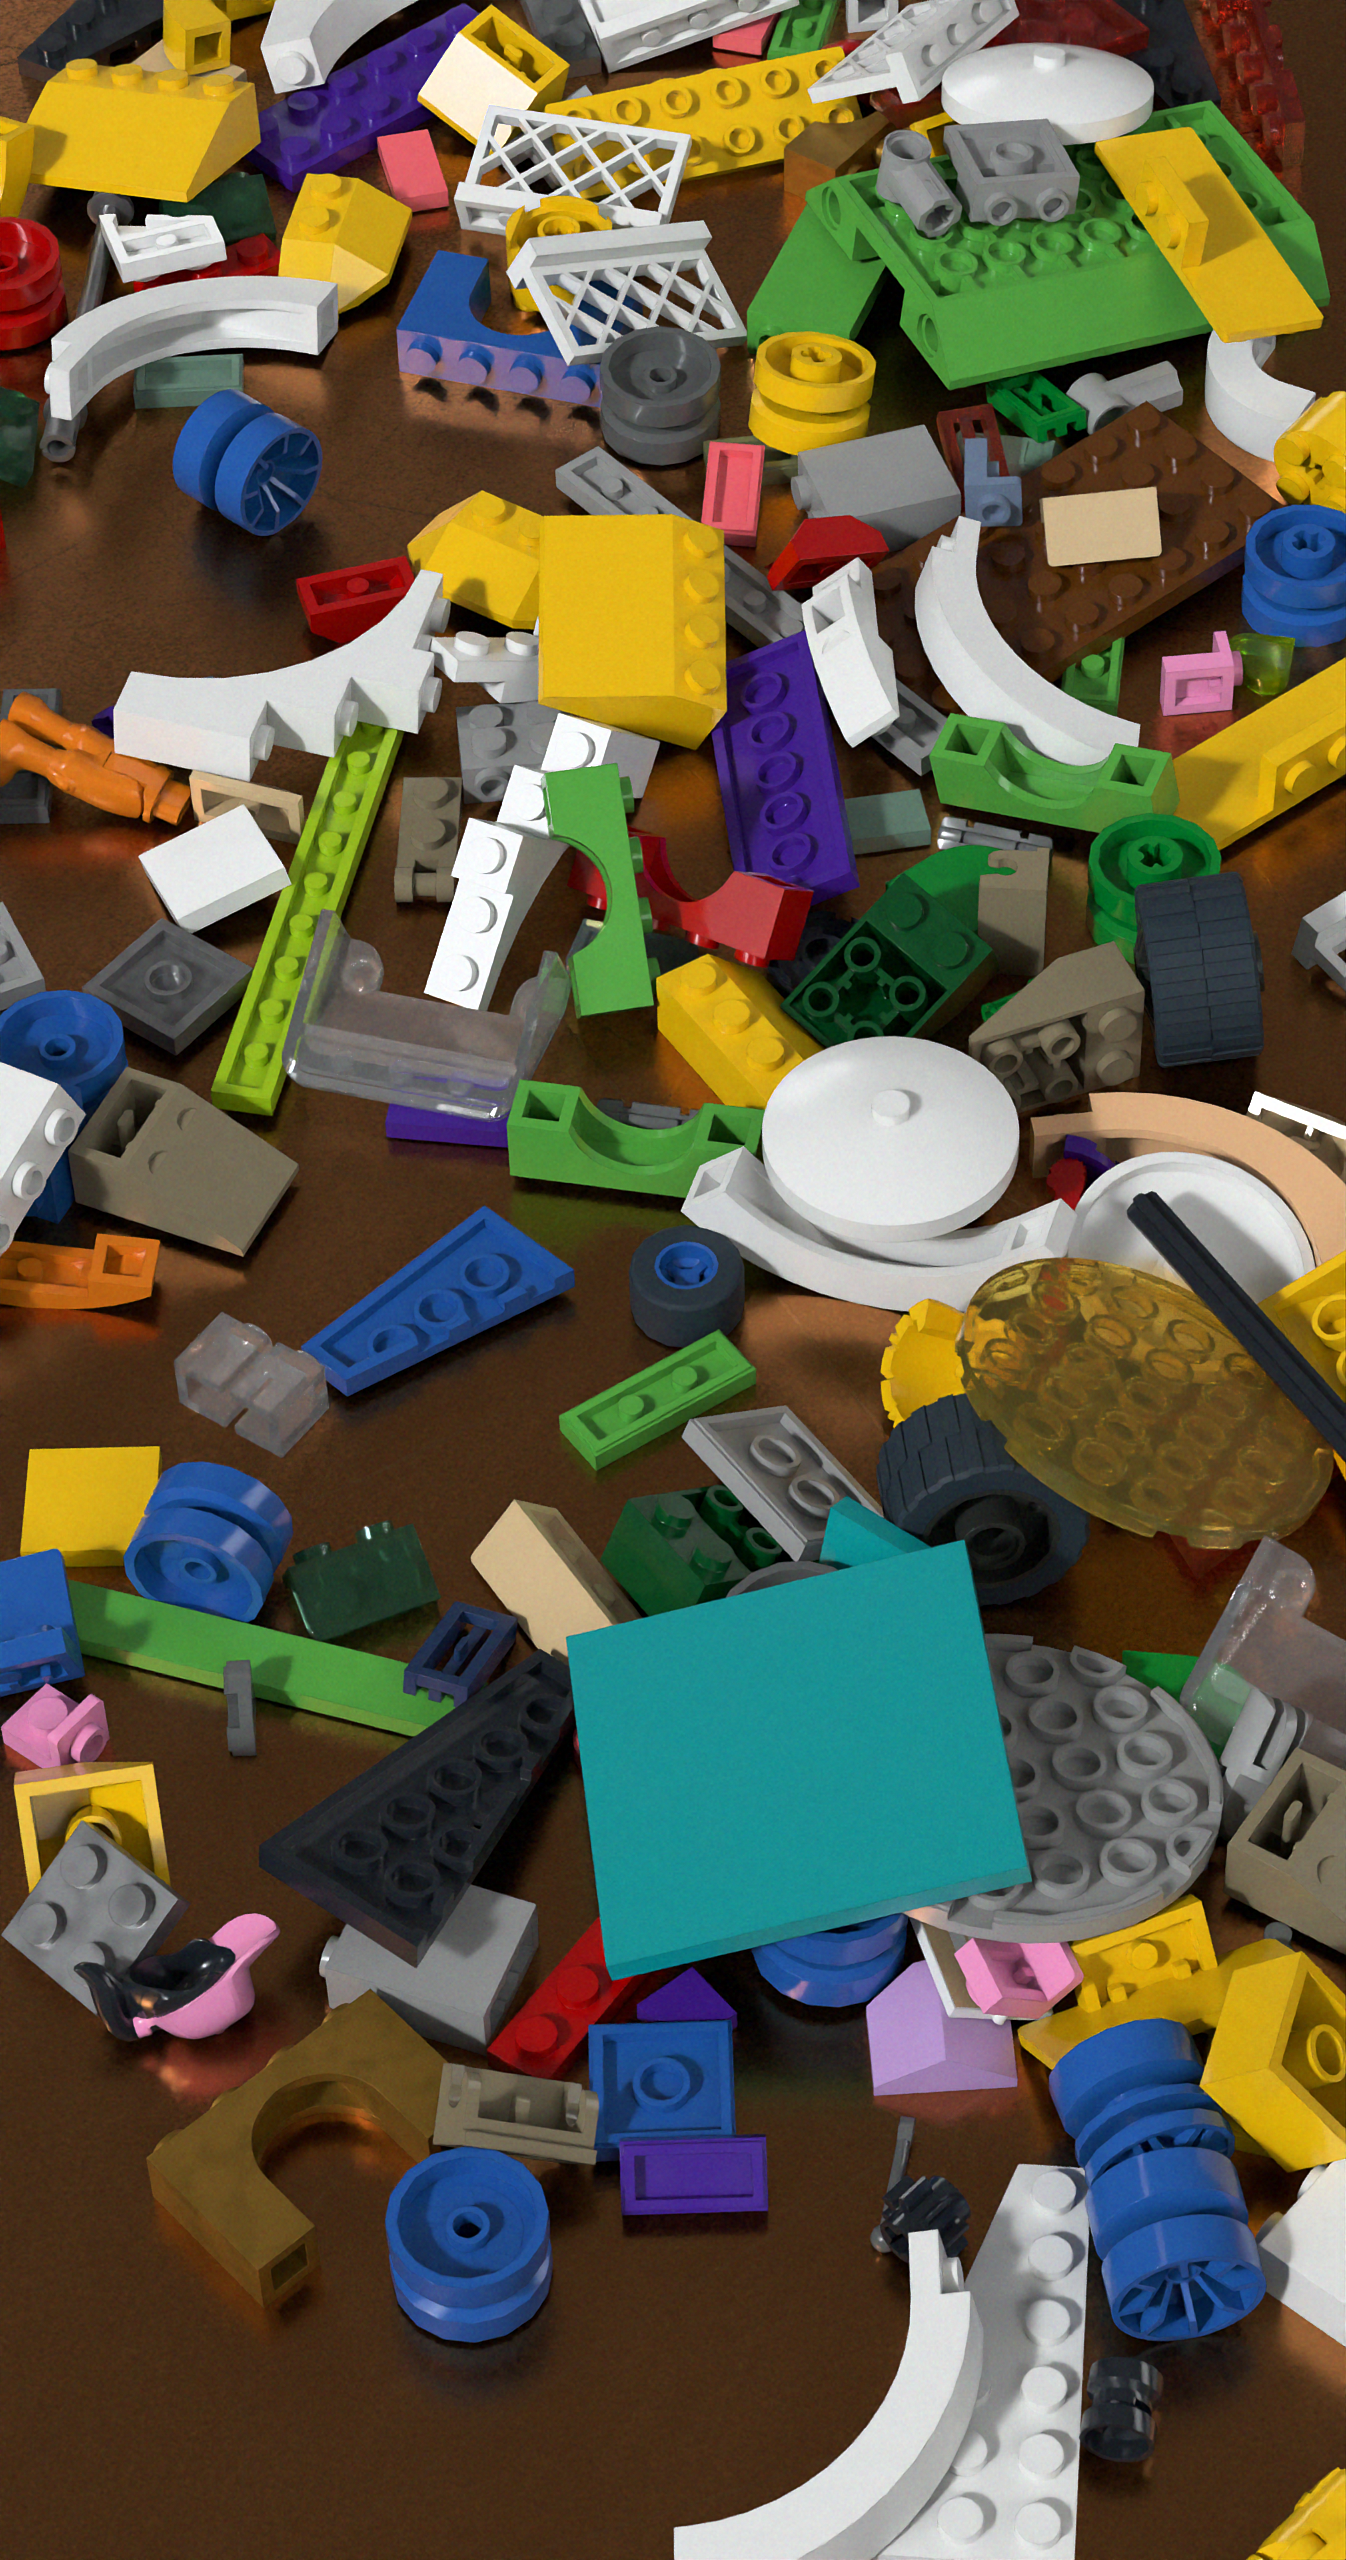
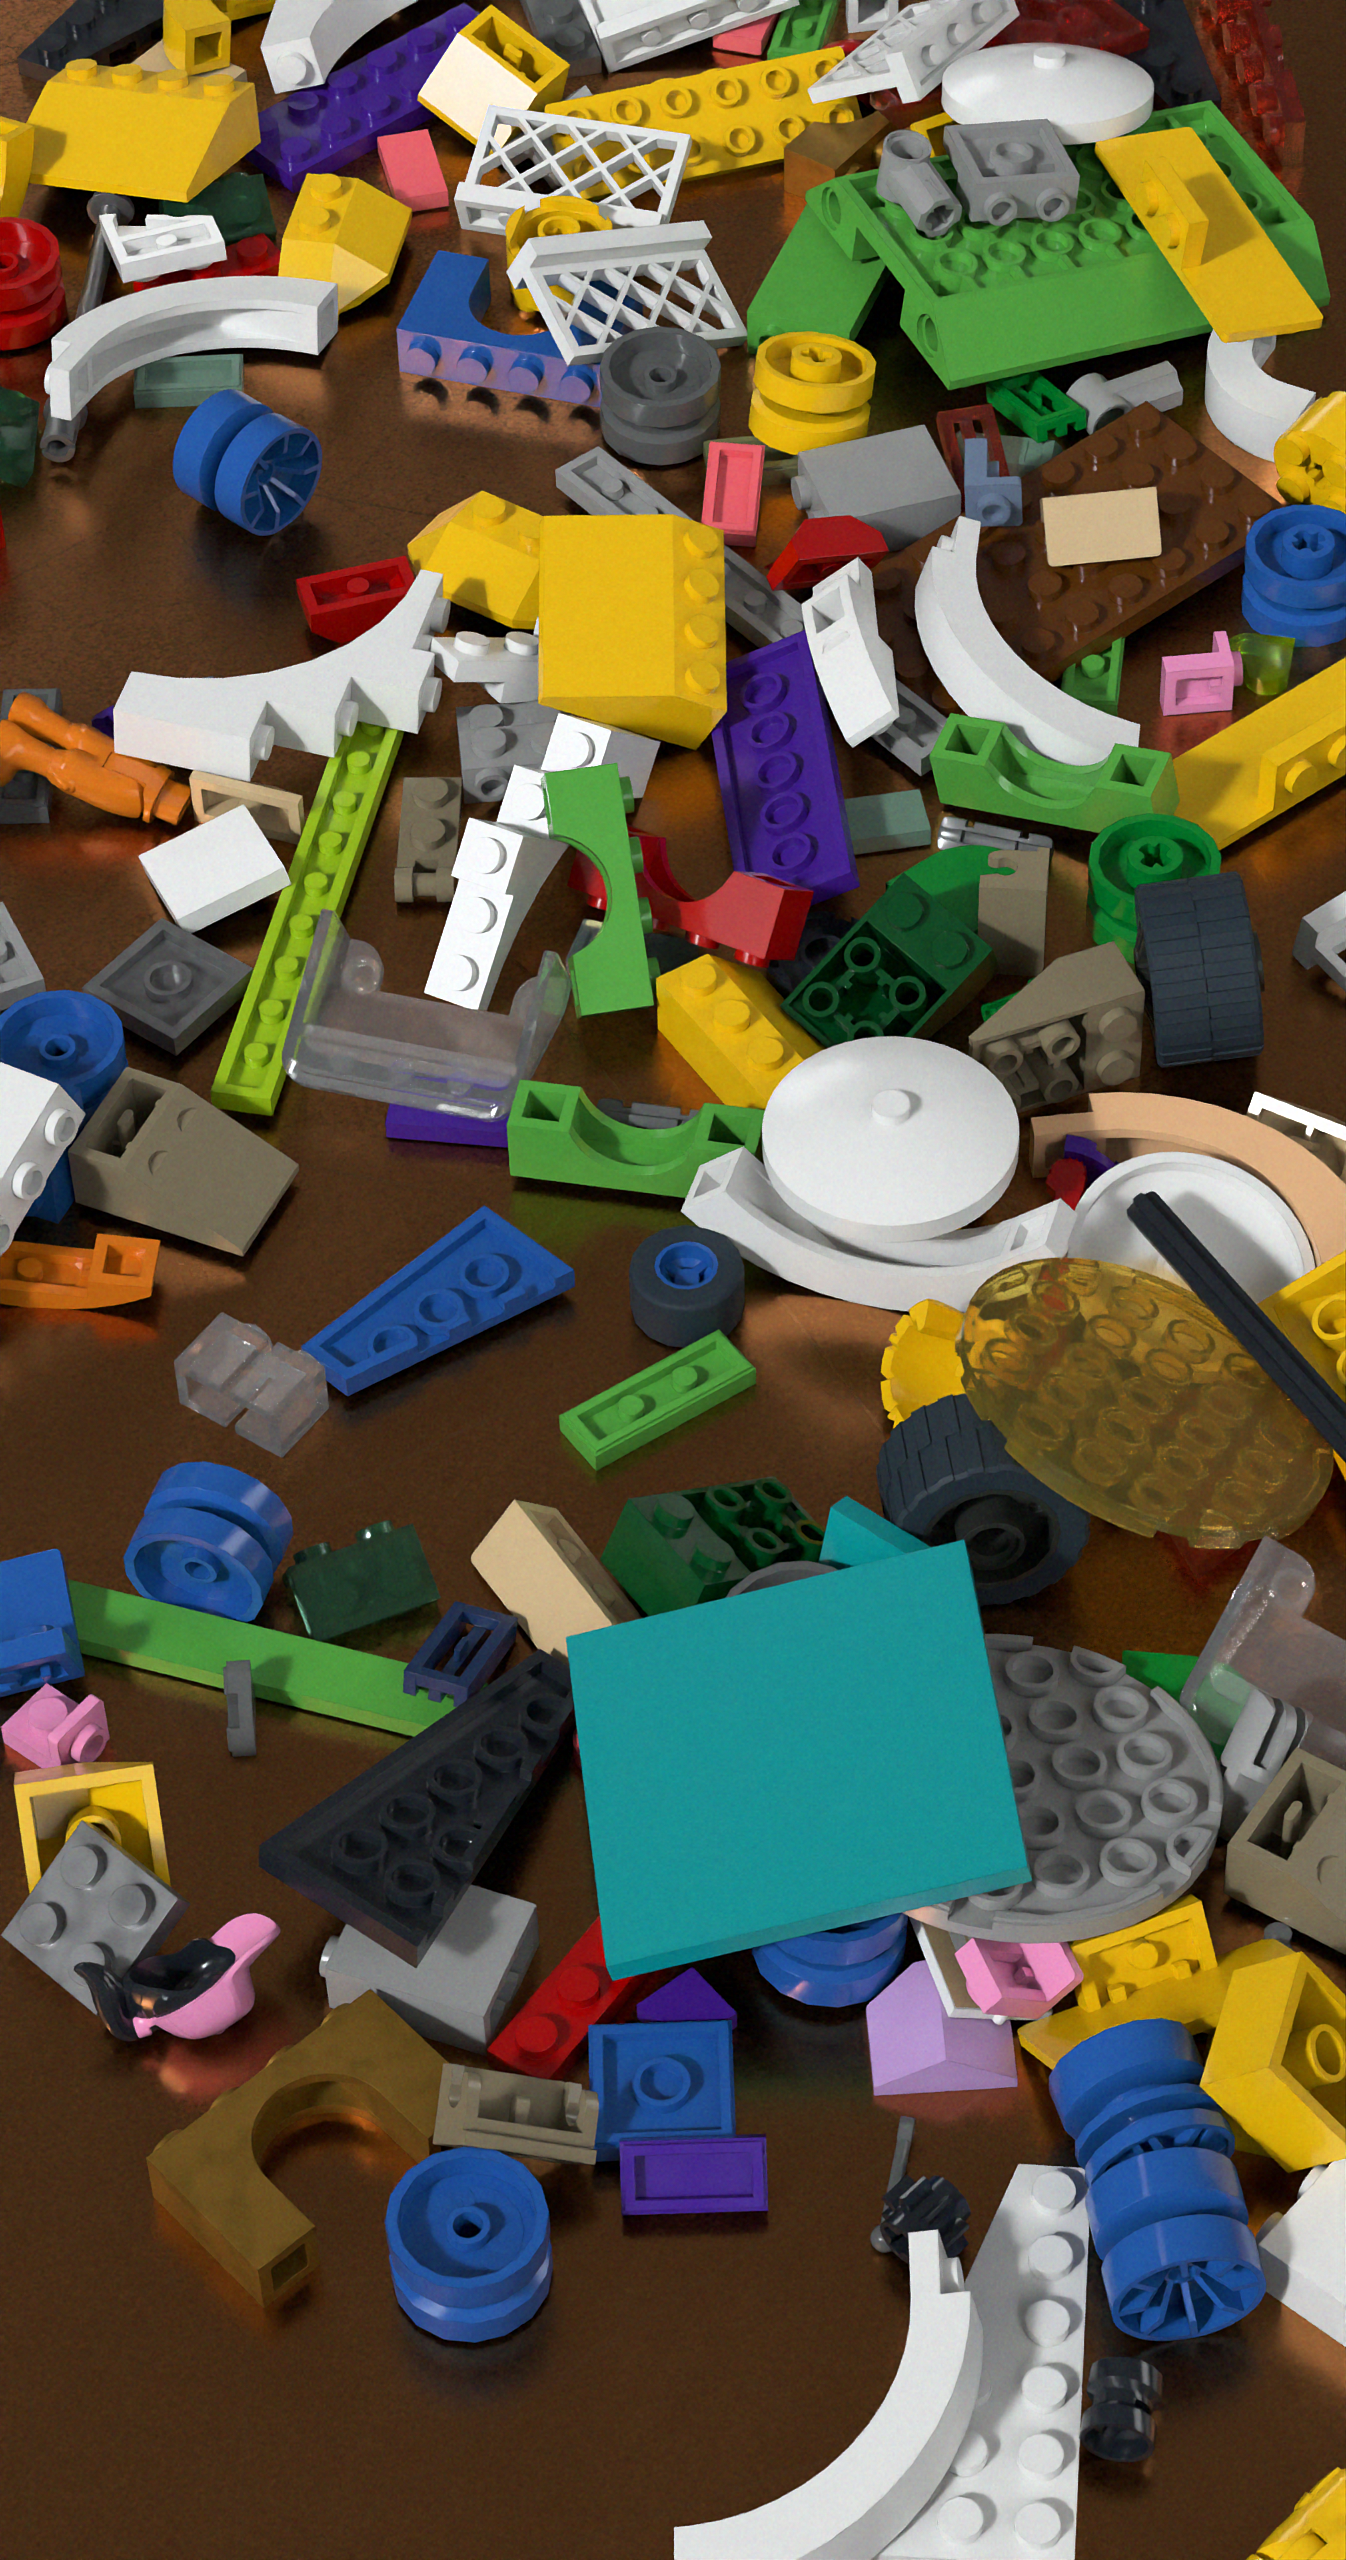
yellow tile [20,1446,162,1567] -> none
light grey tile [682,1405,884,1562] -> none

